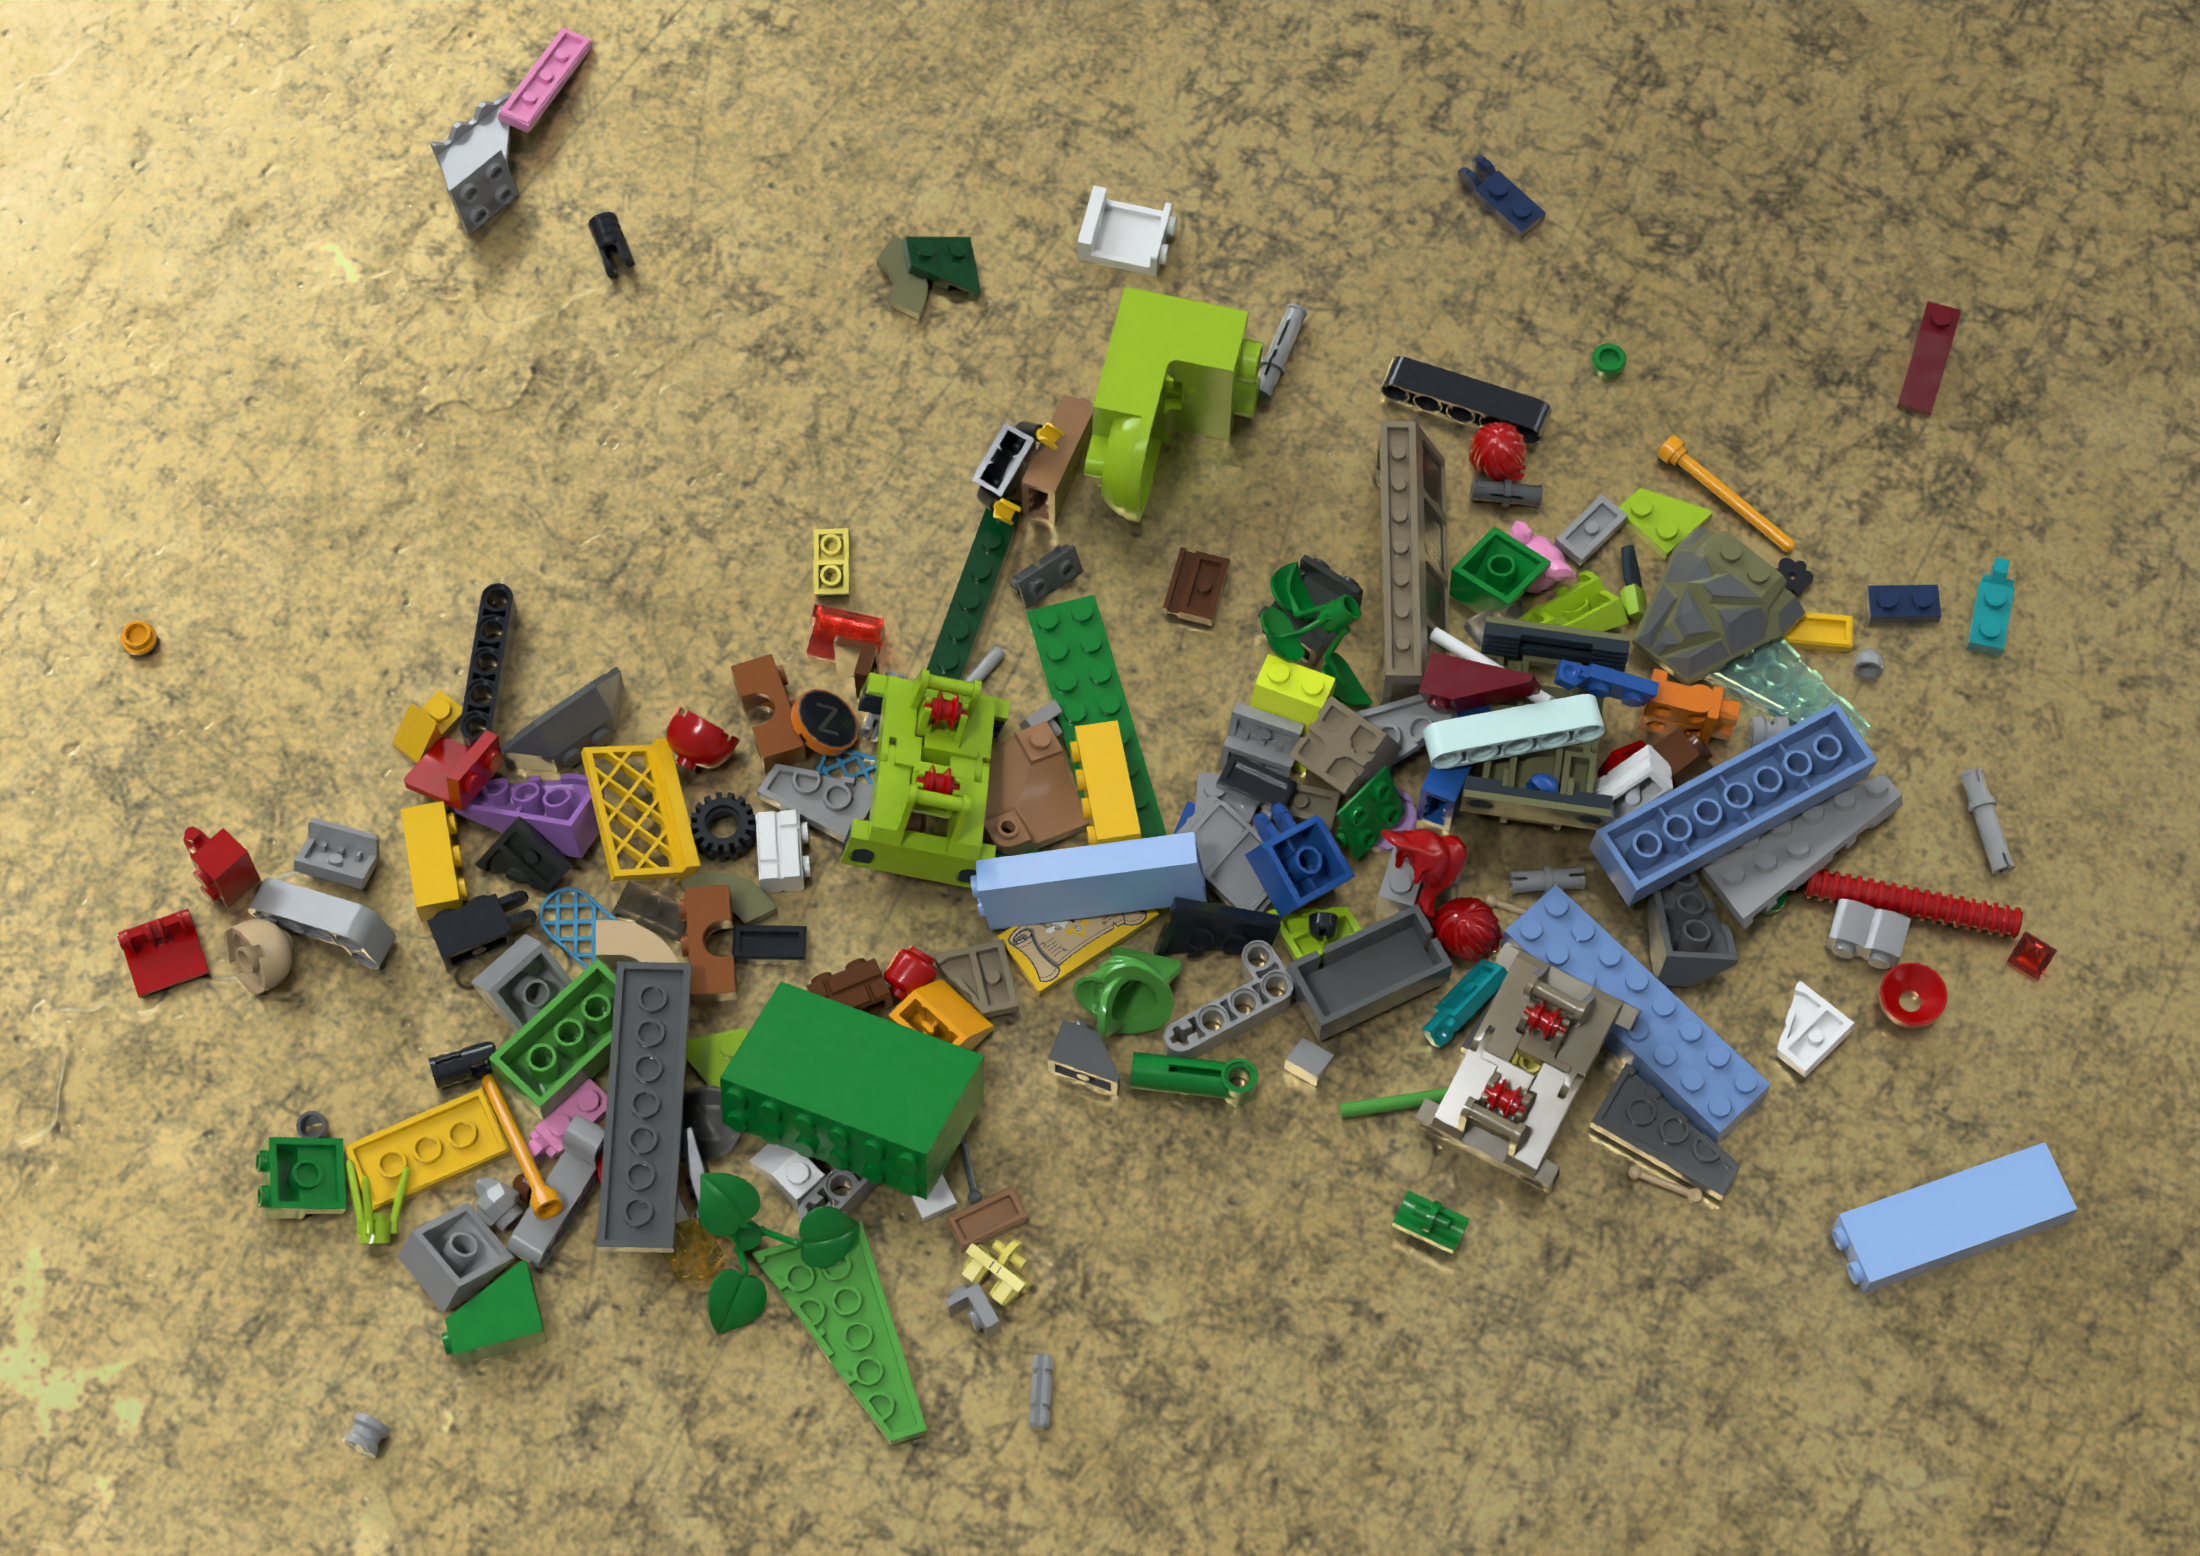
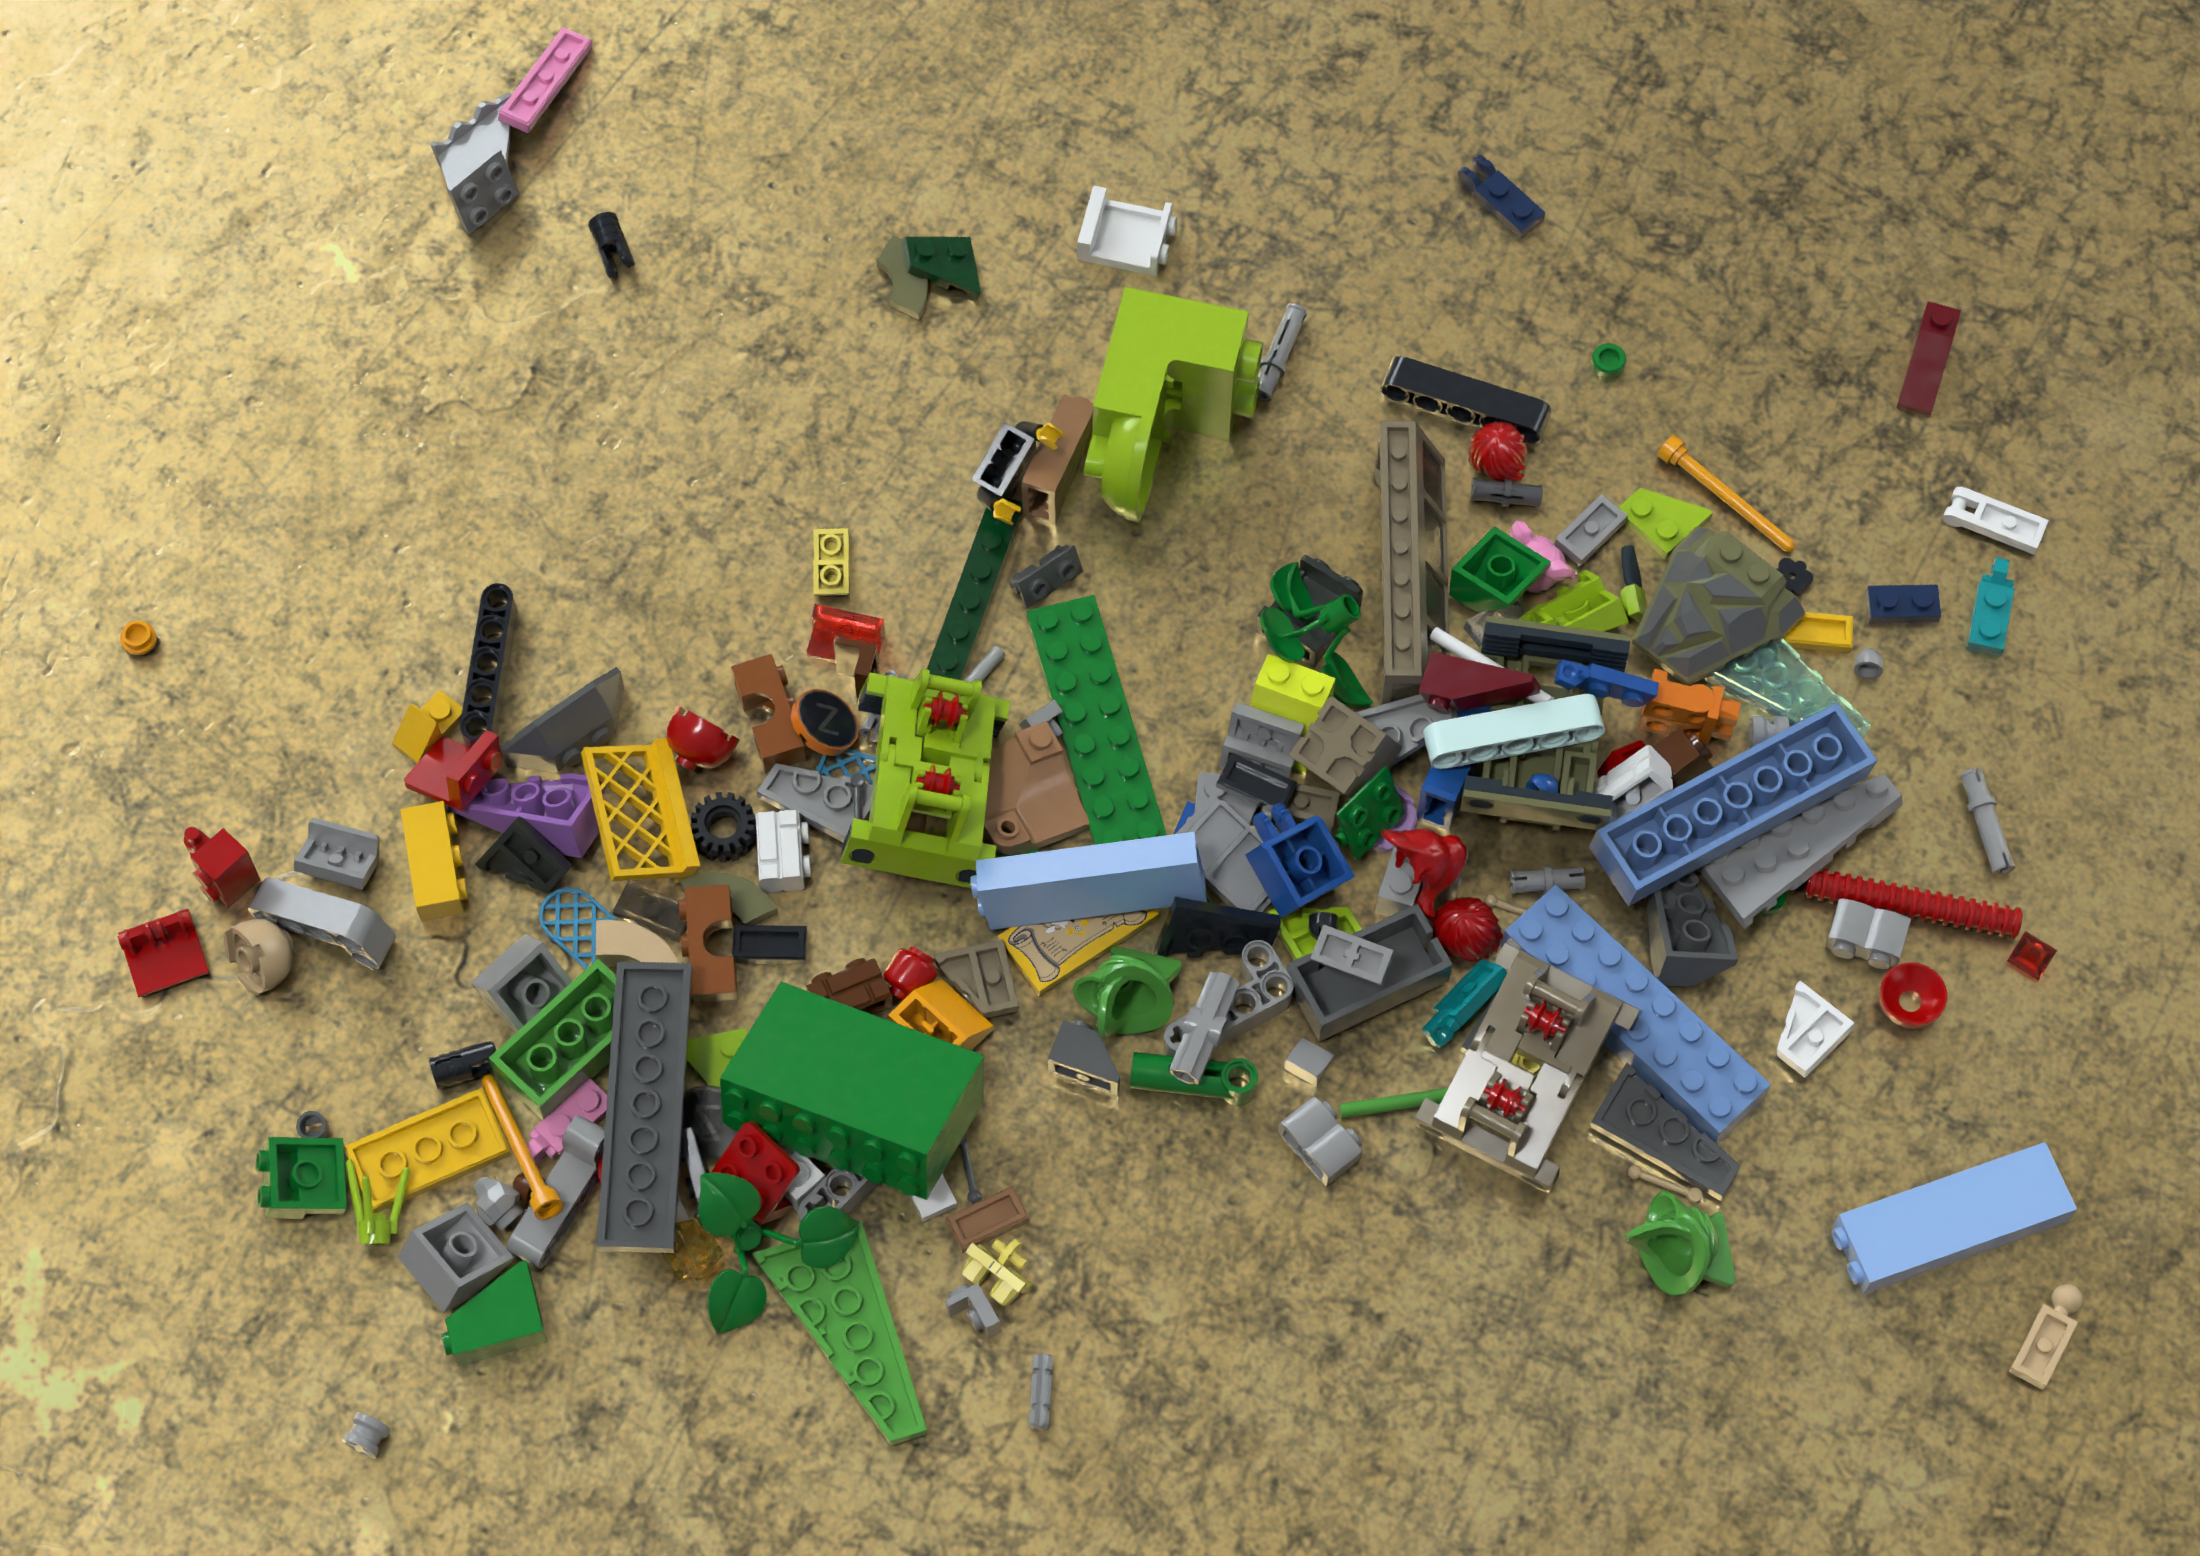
black hinge [427,890,537,972] -> none
yellow wedge [1069,720,1141,846] -> none
reddish brown plate [1163,547,1230,626] -> none
green hips [1392,1190,1470,1255] -> none
none -> red bracket [711,1121,800,1225]
none -> dark grey hinge [850,773,865,819]
none -> light grey piece [1169,971,1240,1084]
none -> light grey brick [1278,1096,1363,1187]
none -> light grey hinge [1310,924,1394,986]
none -> bright green helmet [1624,1190,1735,1295]
none -> white plate [1942,487,2049,555]
none -> tan plate [2009,1284,2083,1390]

